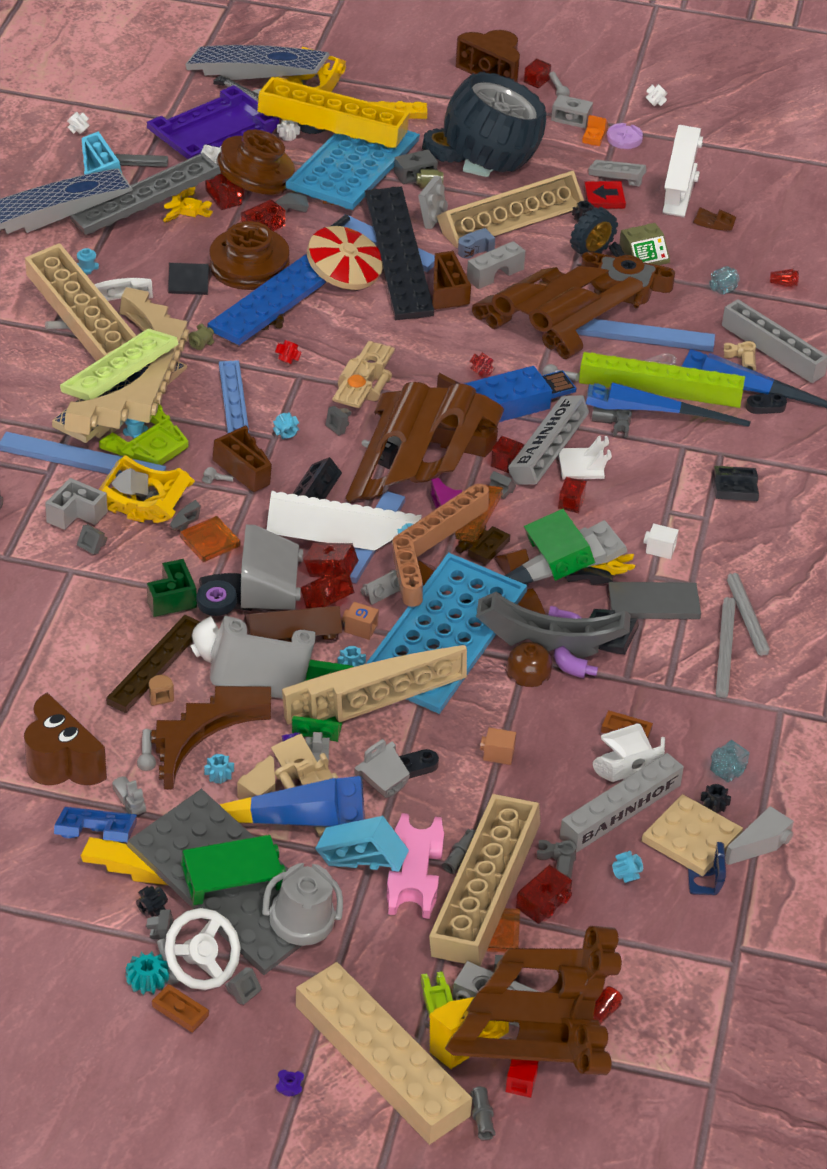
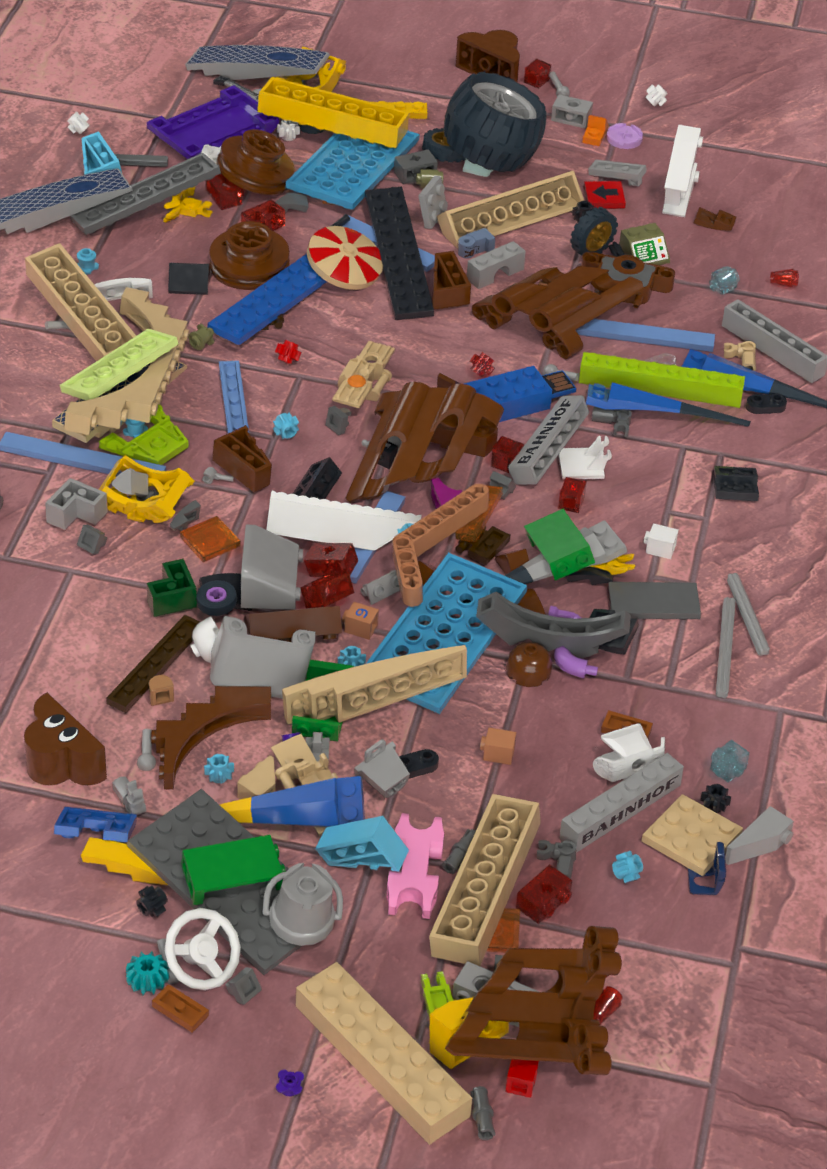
dark grey tile [146,909,174,940] -> none

